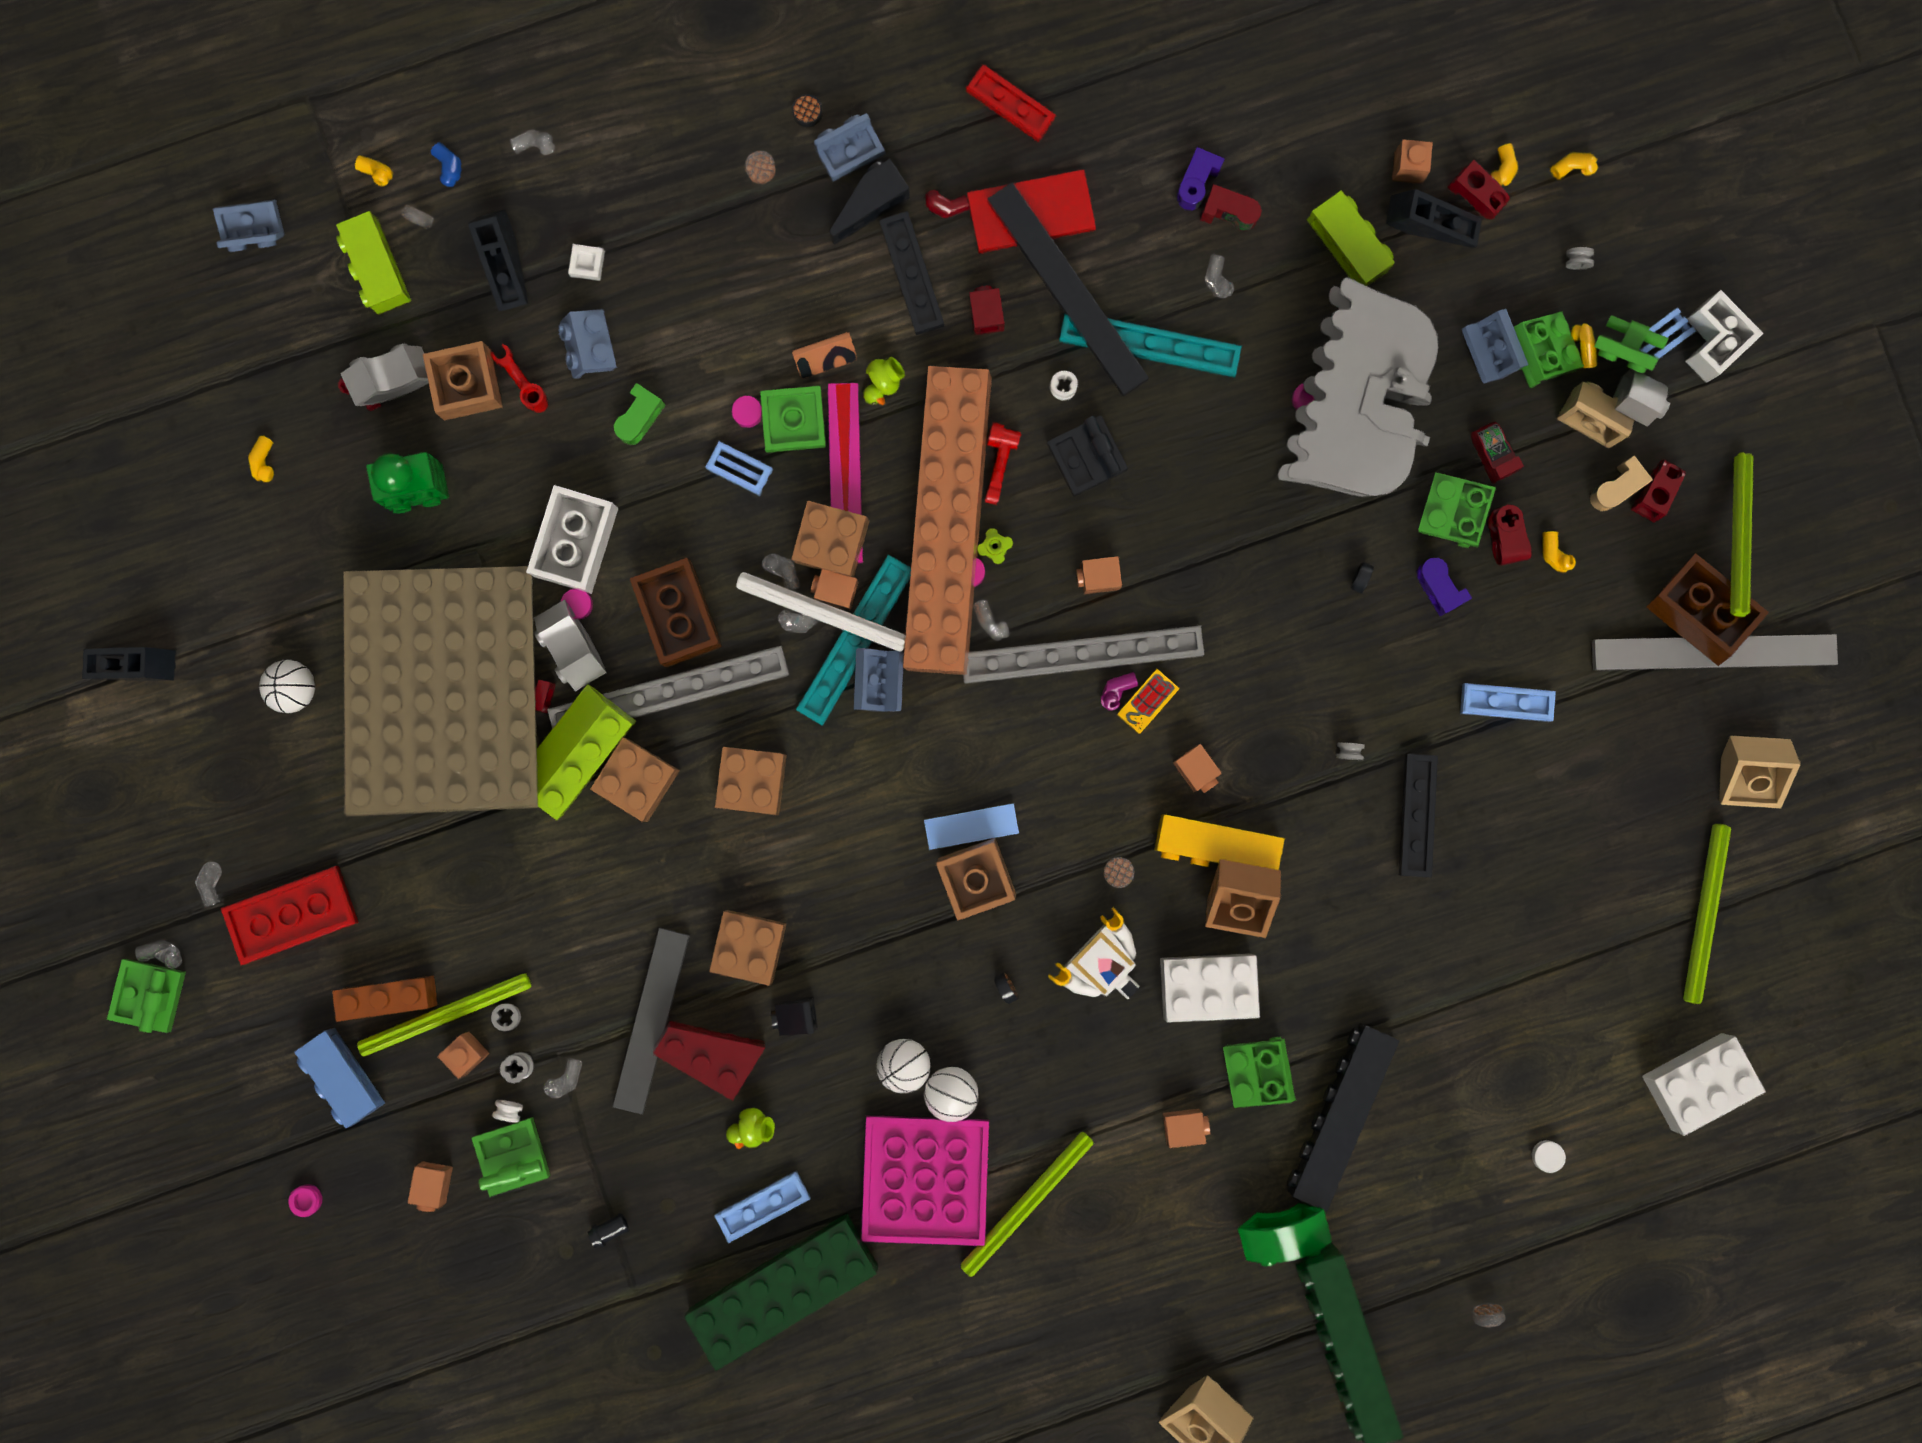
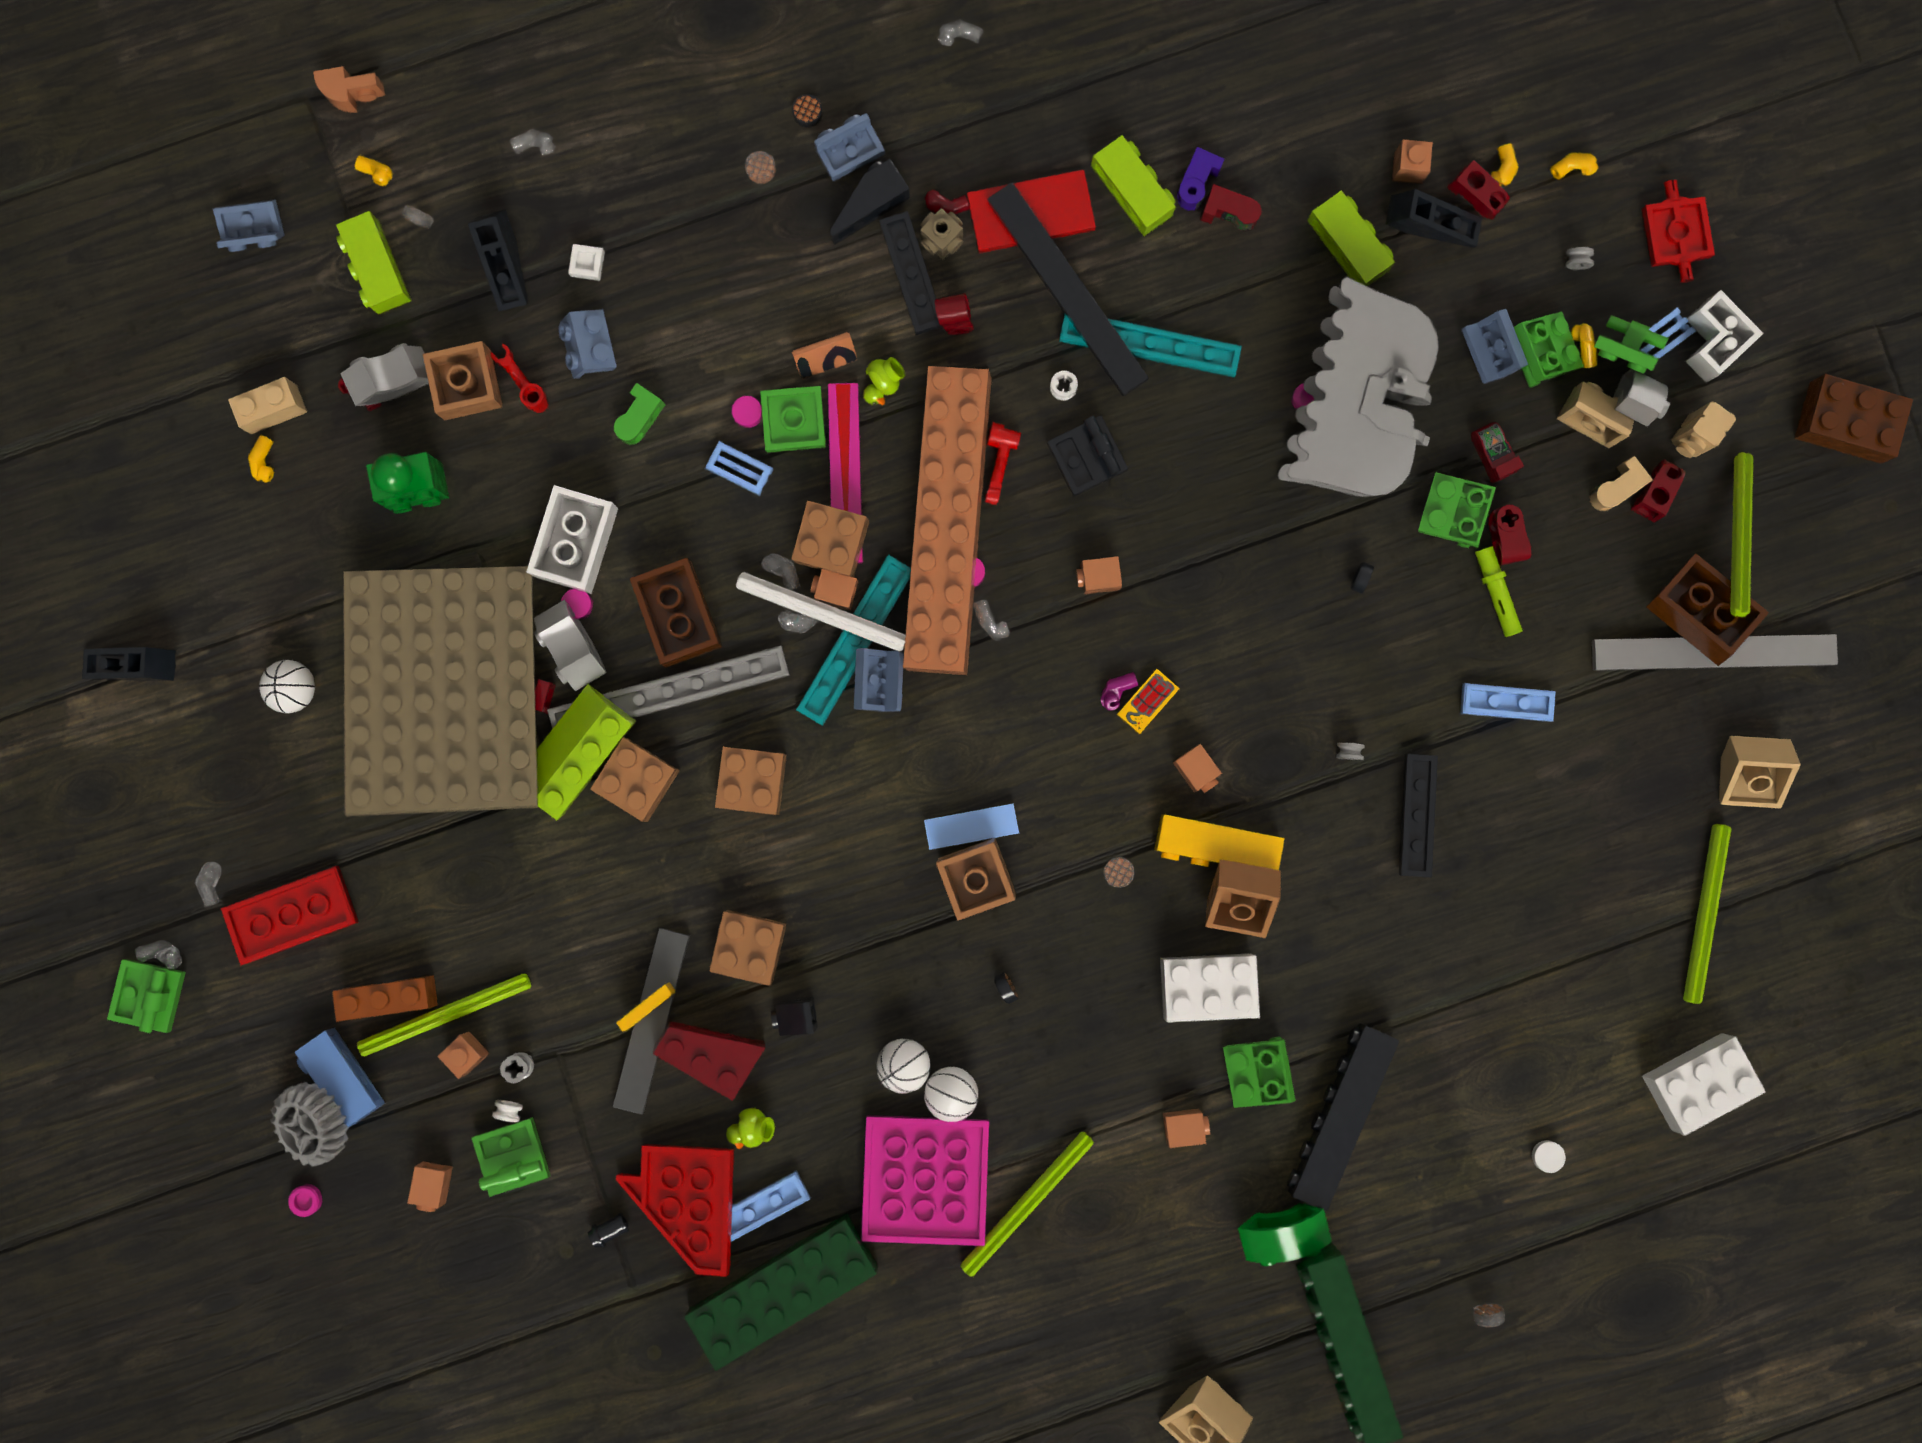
blue arm [431,142,461,187] -> none
light grey bush [491,1003,521,1031] -> none
clear arm [544,1058,583,1098] -> none
light grey tile [963,625,1204,684] -> none
red tile [966,64,1056,142] -> none
dark red brick [969,286,1005,335] -> none
lime plate [977,529,1013,564] -> none
white torso [1048,908,1140,999] -> none
clear arm [1205,255,1234,299] -> none
dark purple leg [1417,558,1472,617] -> none
yellow arm [1543,531,1576,573] -> none
none -> tan brick [228,377,307,434]
none -> light grey gear [270,1082,349,1166]
none -> nougat brick [313,66,385,112]
none -> yellow tile [616,982,676,1032]
none -> red wing [616,1144,734,1277]
none -> dark tan brick [920,208,963,260]
none -> dark red piece [935,293,974,335]
none -> clear arm [938,20,983,46]
none -> lime brick [1091,135,1176,236]
none -> lime pin [1475,546,1523,637]
none -> red plate [1642,179,1715,283]
none -> tan brick [1671,402,1736,458]
none -> reddish brown brick [1794,374,1913,464]

